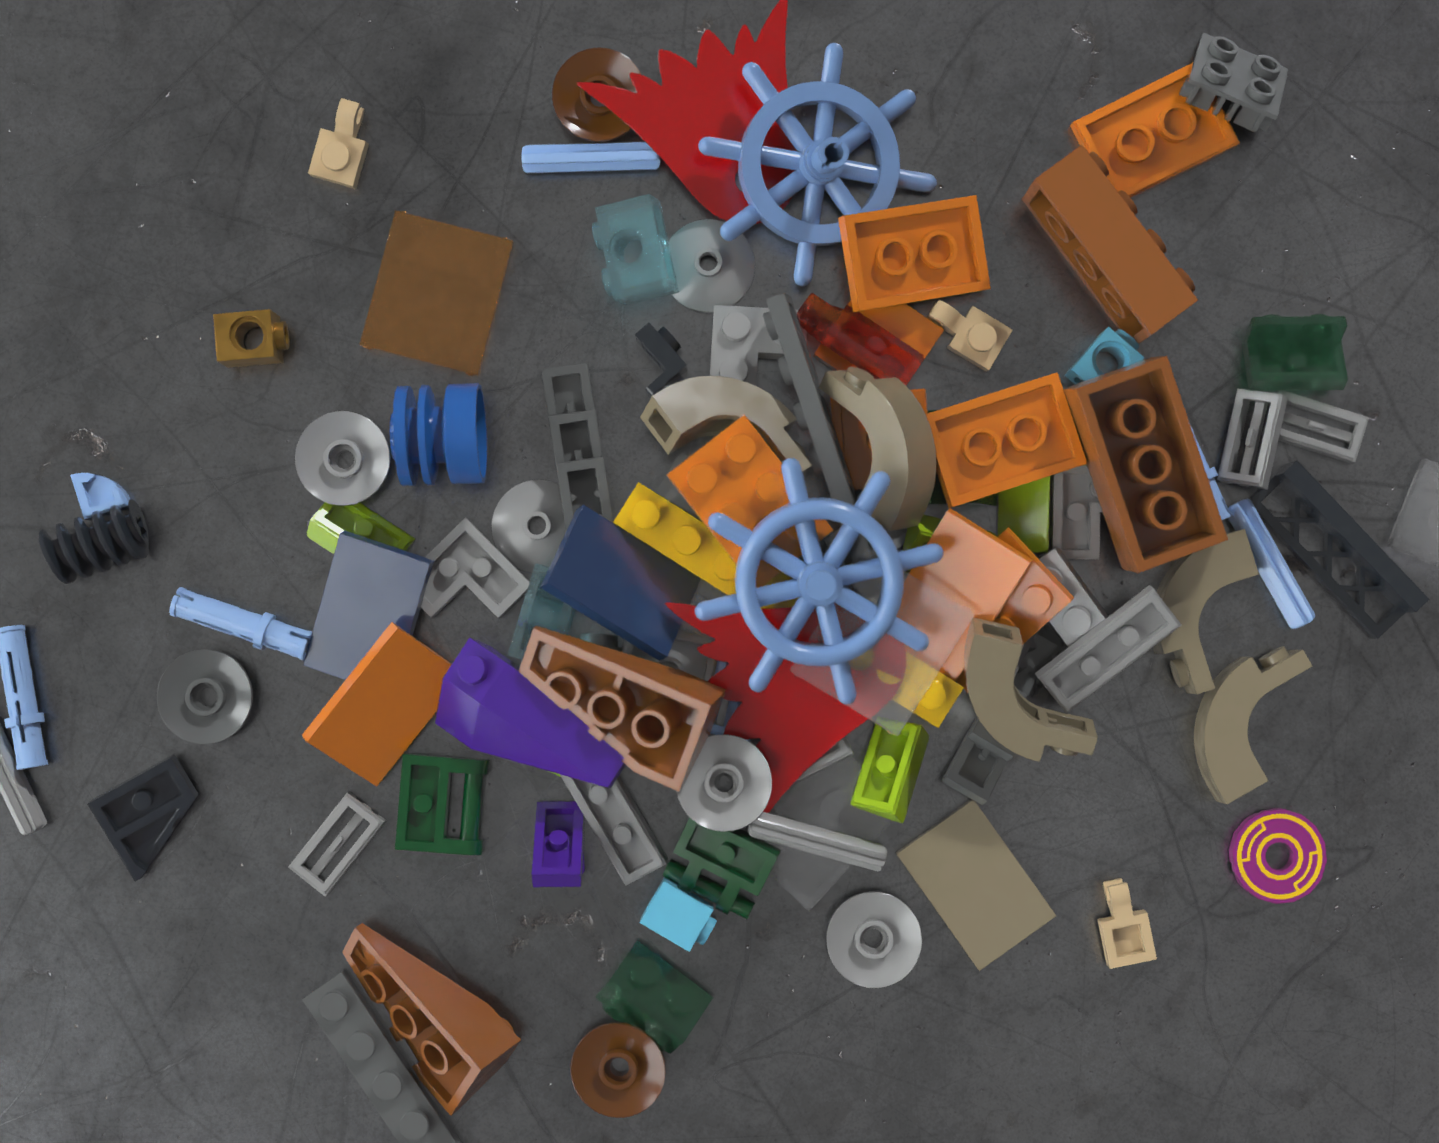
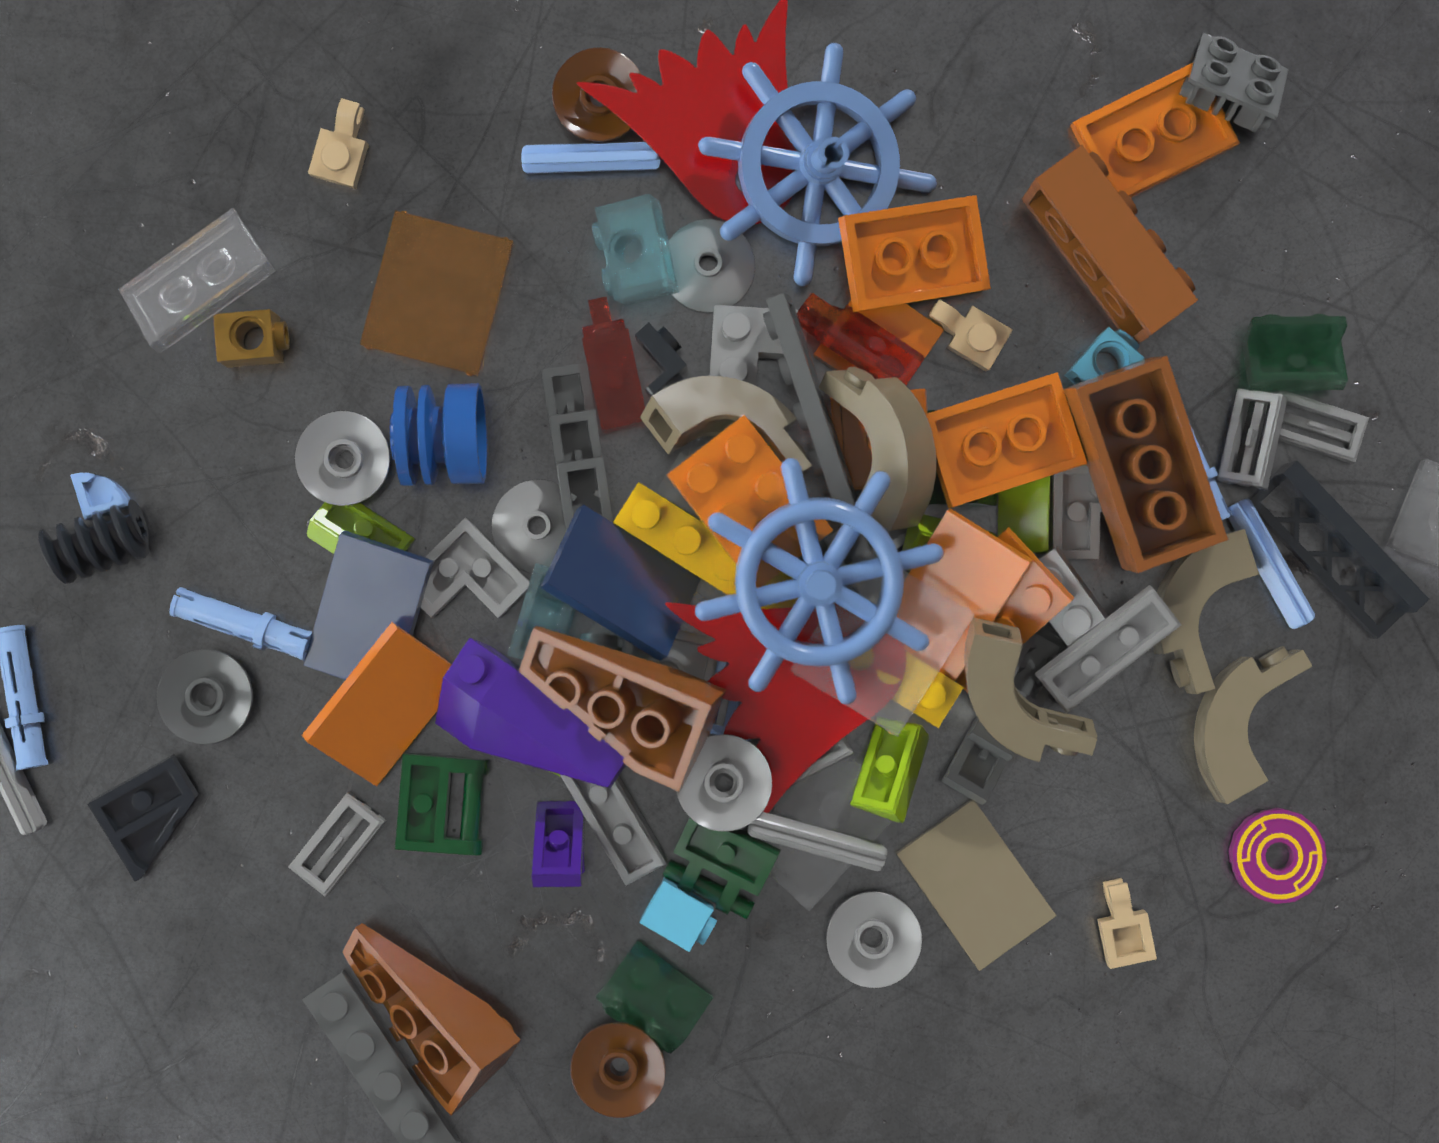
none -> clear tile [118,208,275,354]
none -> clear red hinge [582,296,645,432]

